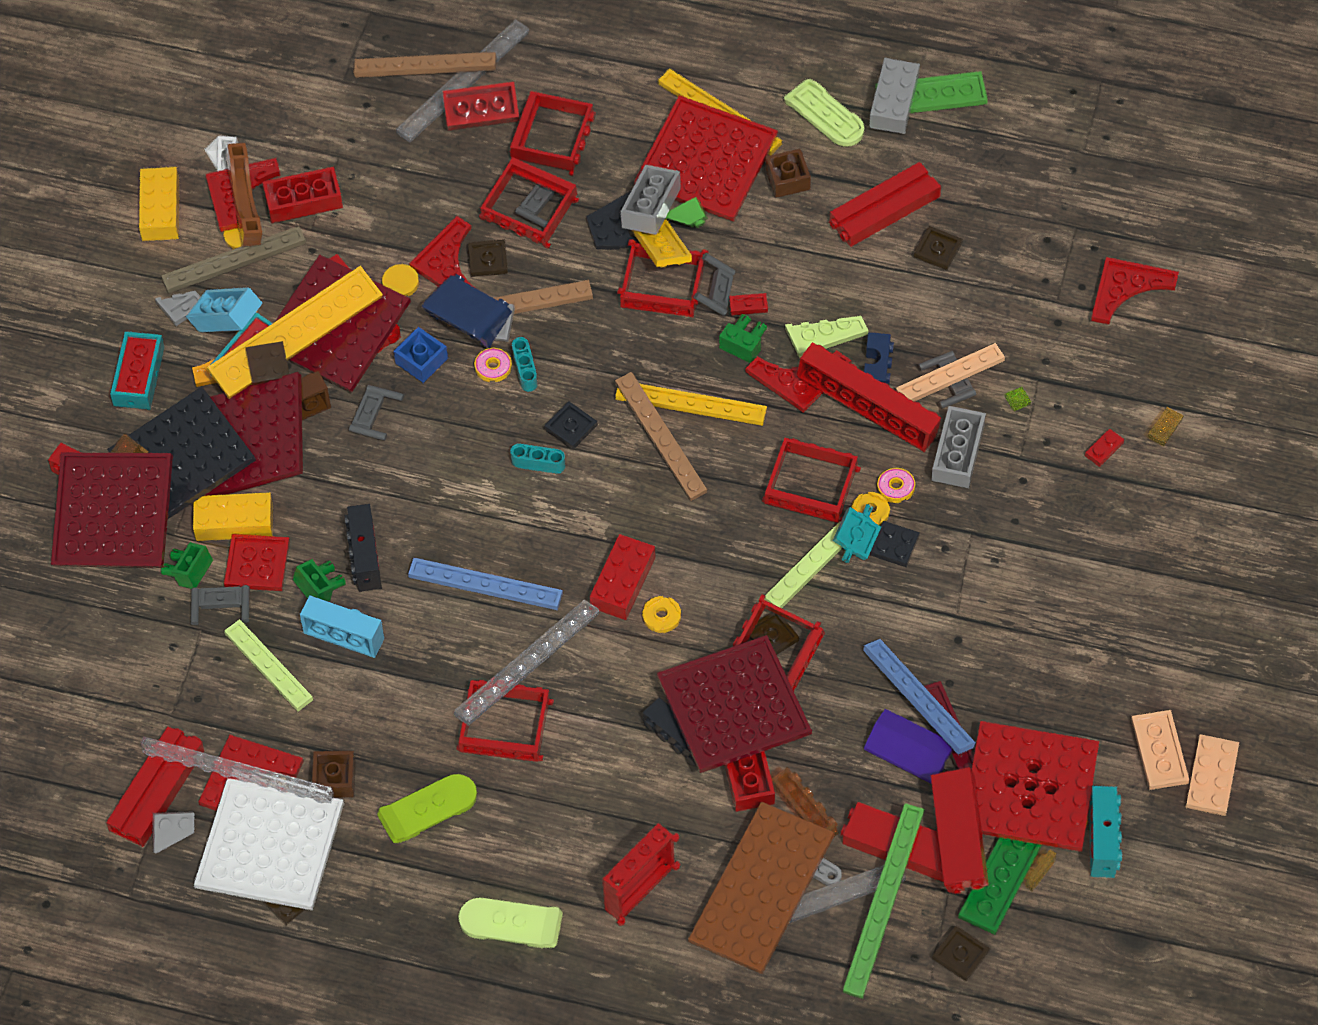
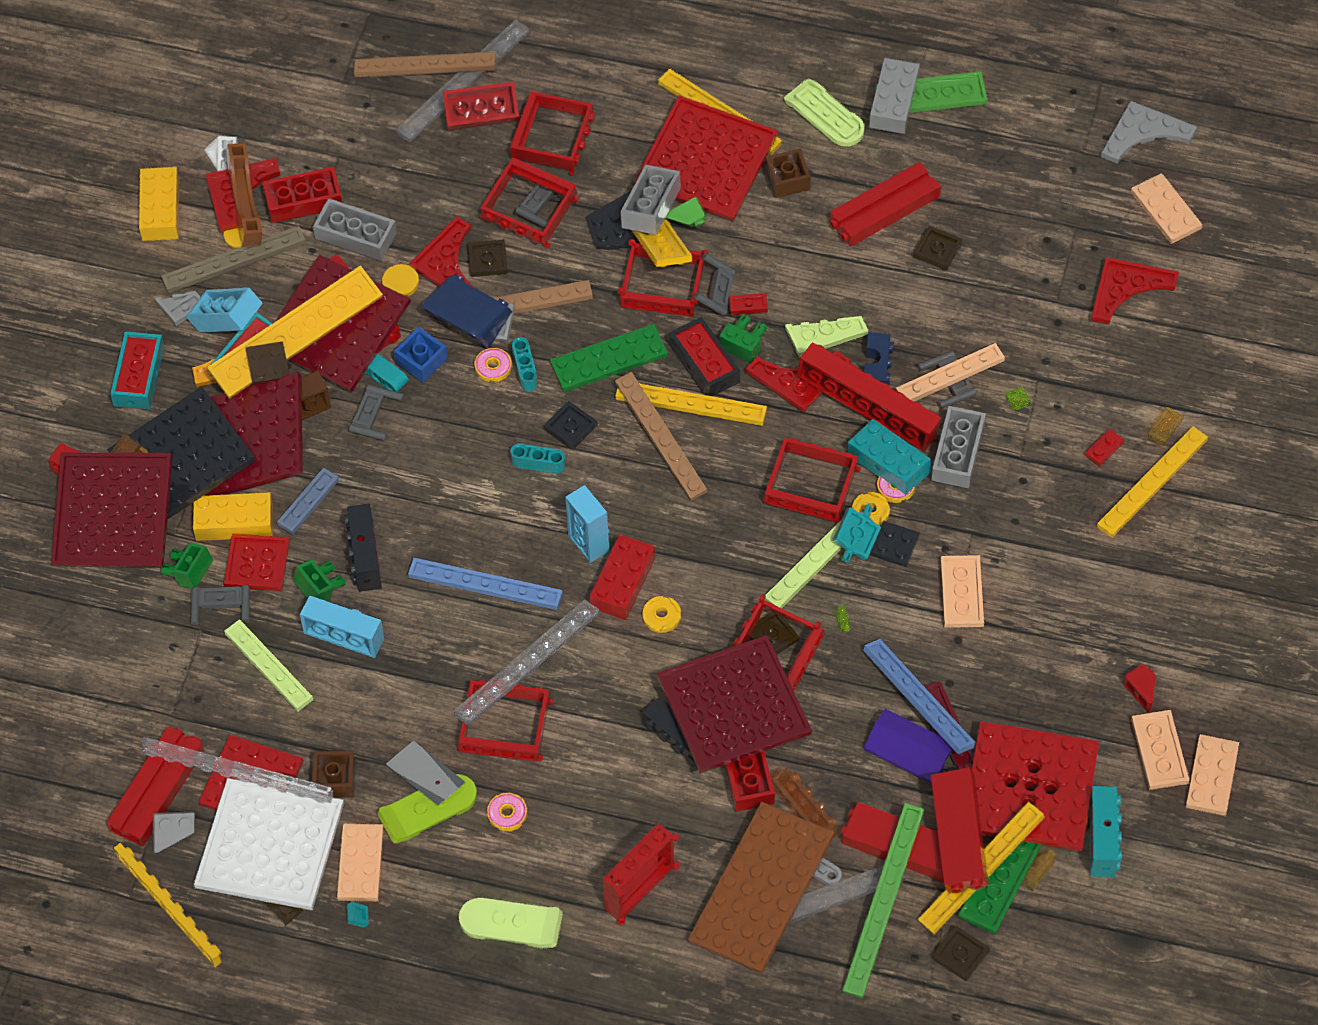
none -> yellow plate [114,843,221,967]
none -> sand blue plate [277,468,339,535]
none -> light grey brick [313,198,397,261]
none -> light nougat plate [337,824,384,901]
none -> teal plate [347,902,369,928]
none -> teal beam [365,353,409,392]
none -> light grey sticker [386,741,465,806]
none -> tile [487,793,527,831]
none -> green plate [550,324,668,393]
none -> medium azure brick [566,485,609,563]
none -> brick [669,317,740,397]
none -> clear neon green tile [837,605,850,632]
none -> teal brick [848,419,931,495]
none -> yellow plate [918,802,1045,934]
none -> light nougat plate [941,555,984,628]
none -> yellow plate [1097,426,1208,538]
none -> light grey plate [1101,101,1197,164]
none -> red slope [1123,664,1156,713]
none -> light nougat plate [1131,173,1202,244]

